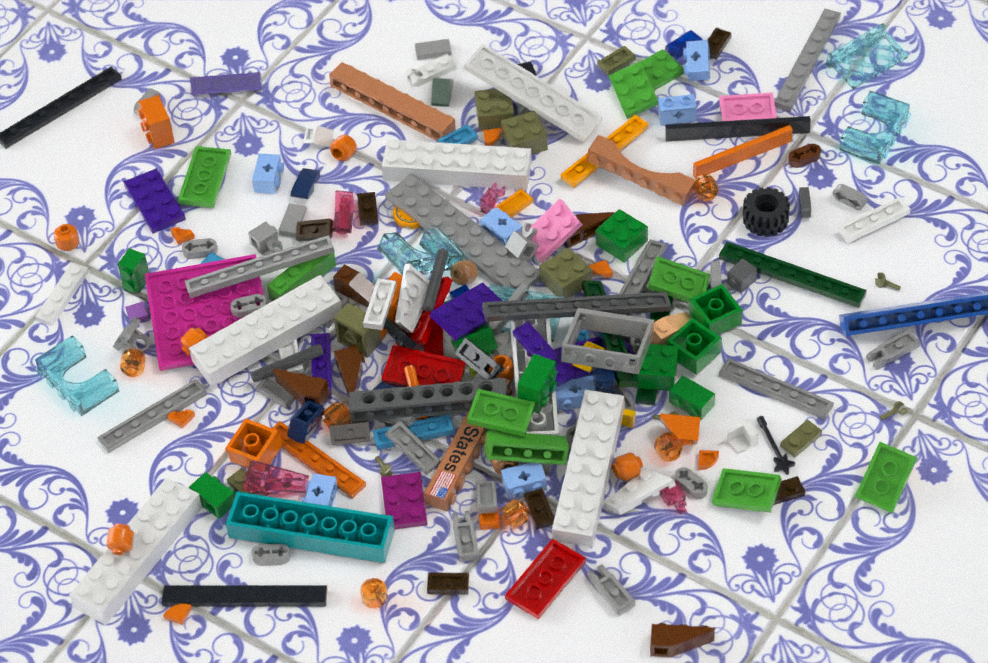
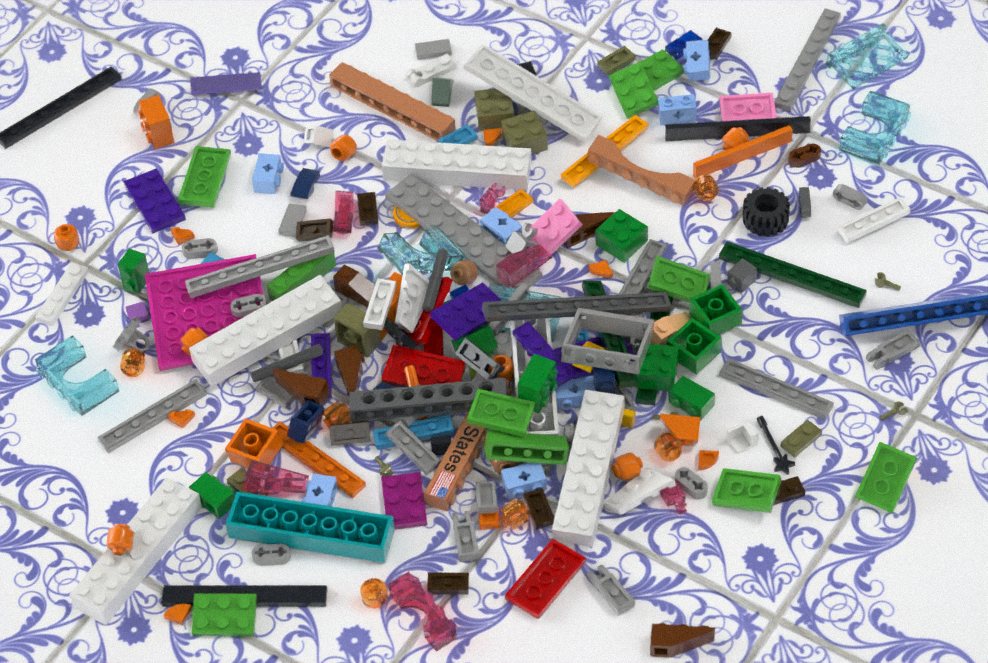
light grey brick [248,221,283,254] -> none
olive brick [539,248,593,298] -> none
none -> bright green plate [192,594,257,636]
none -> clear pink arch [388,572,457,652]
none -> black plate [431,436,451,455]
none -> clear pink slope [496,245,552,289]
none -> light grey plate [564,423,576,443]
none -> orange head [722,127,749,150]

